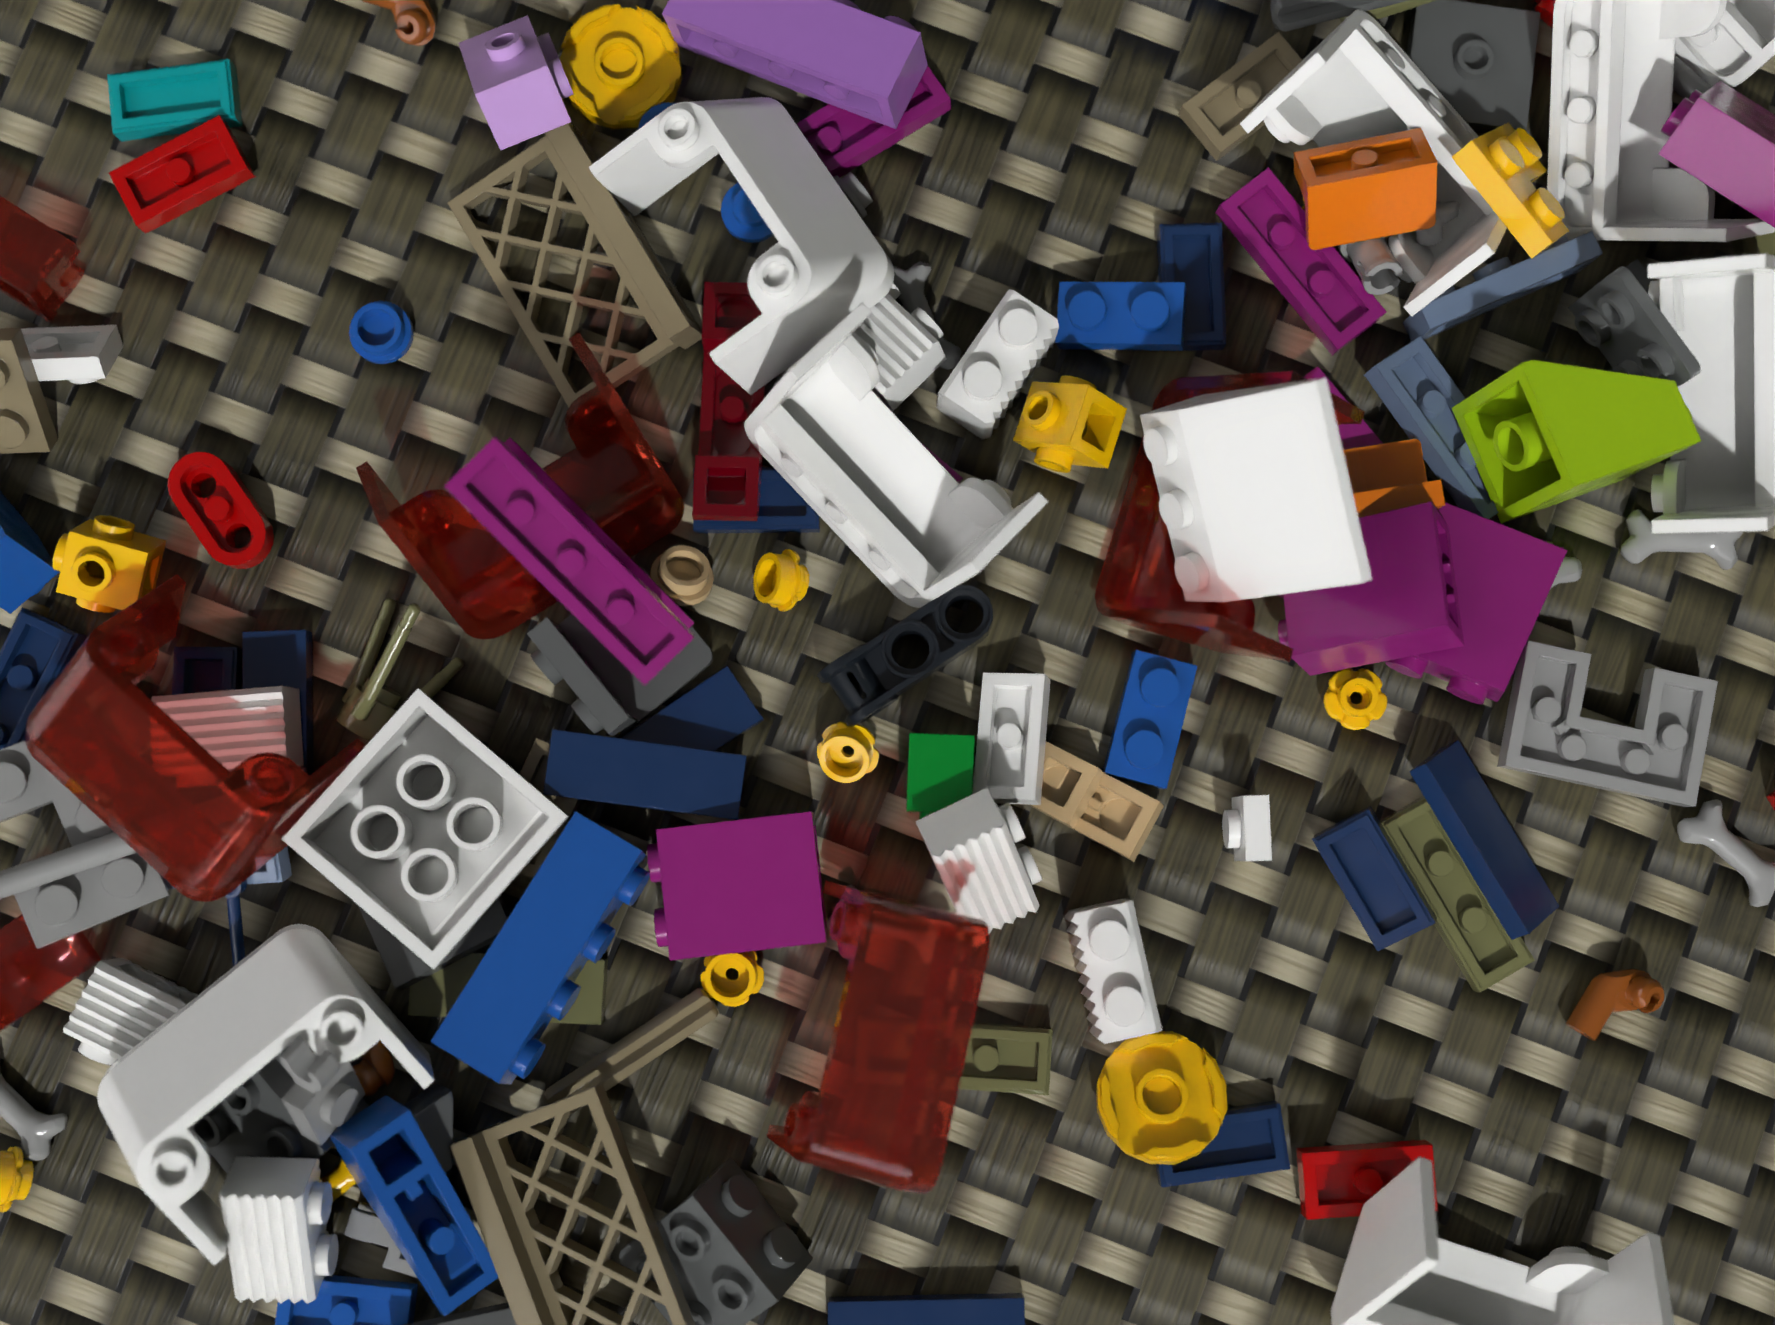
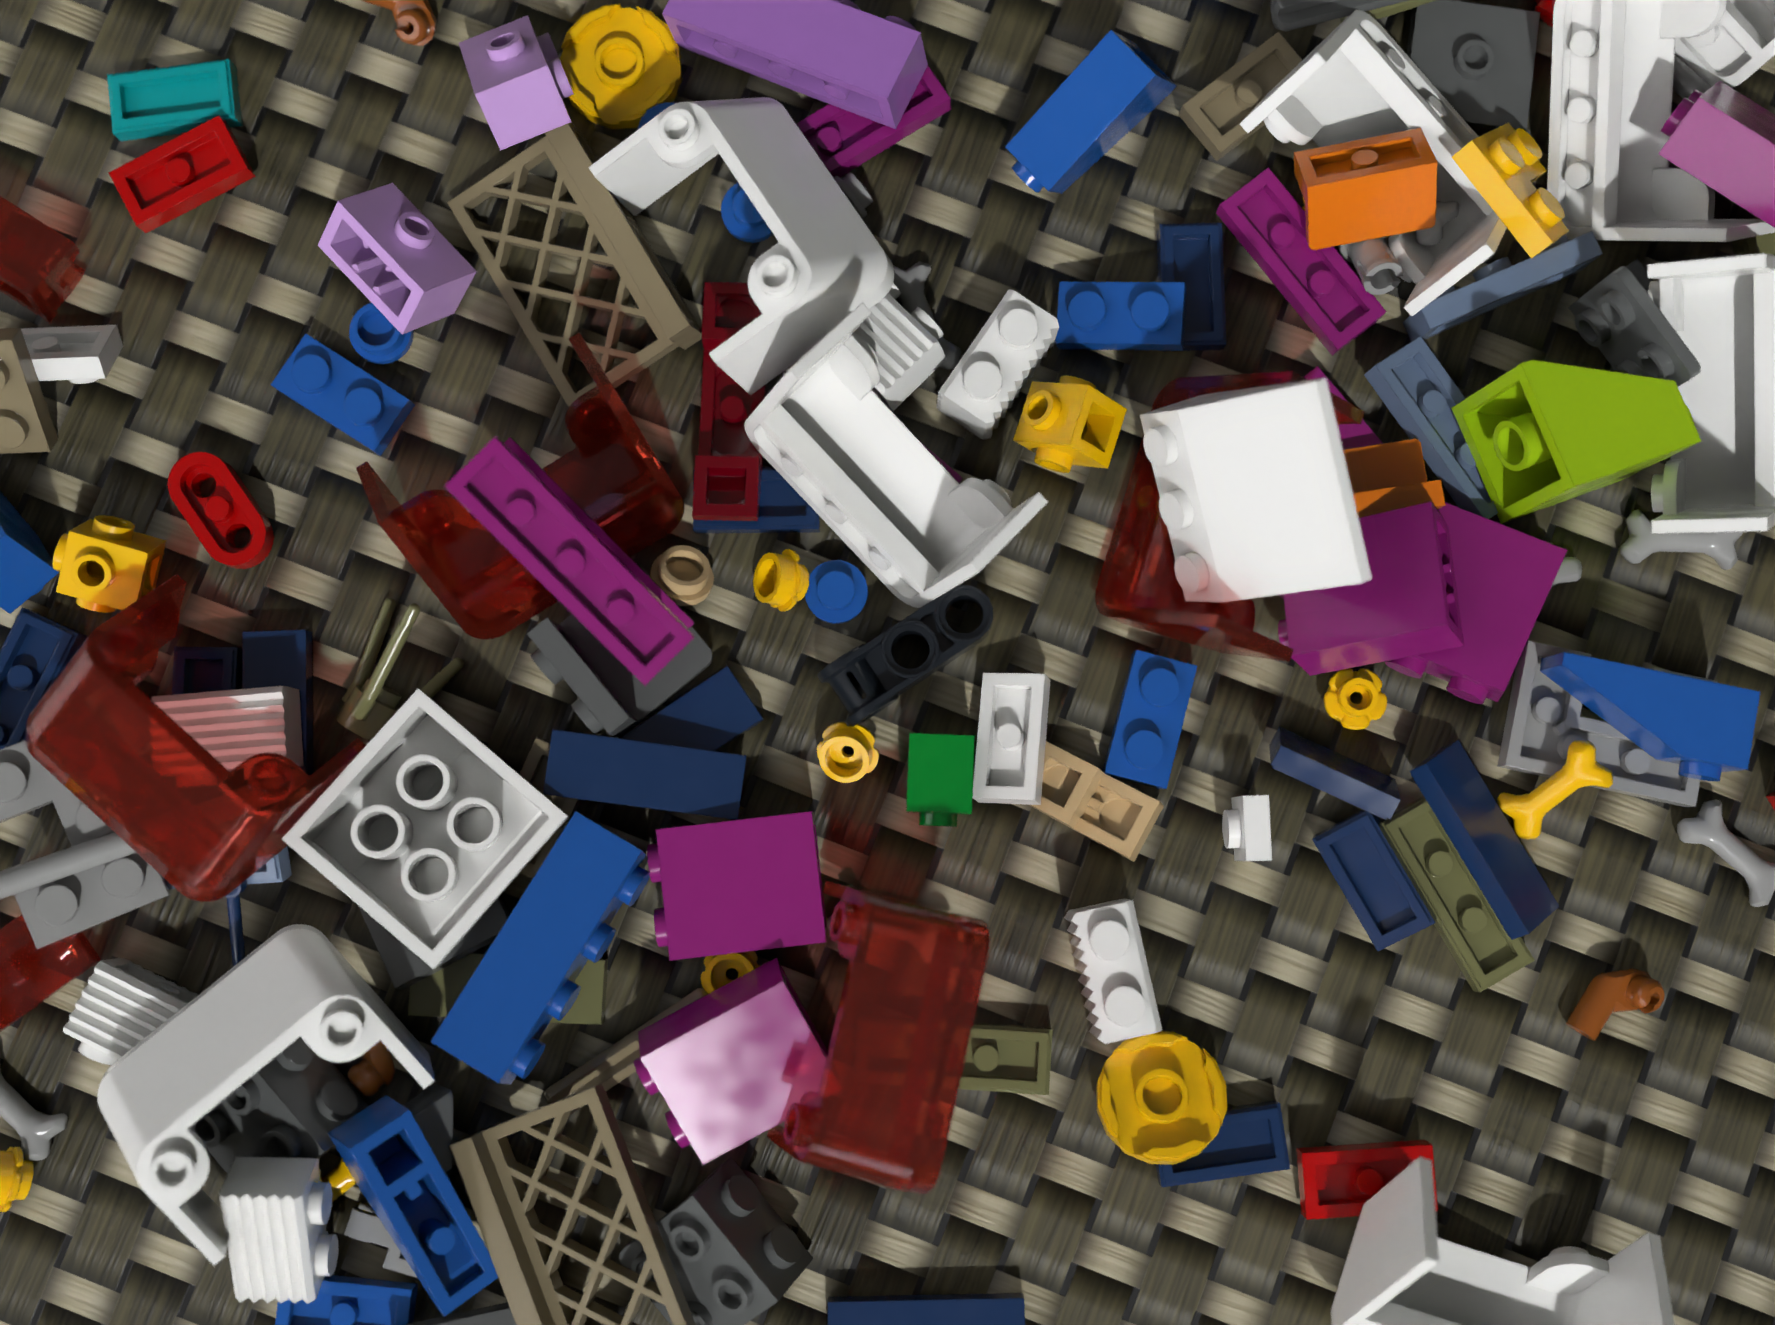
light grey plate [280,1036,365,1146] -> none
white brick [915,788,1042,941] -> none
none -> blue plate [271,334,415,456]
none -> lavender brick [318,183,477,335]
none -> brick [634,957,844,1165]
none -> blue plate [805,560,868,624]
none -> blue slope [1005,30,1177,193]
none -> dark blue tile [1269,726,1401,820]
none -> yellow piece [1497,740,1613,839]
none -> blue slope [1540,652,1760,781]

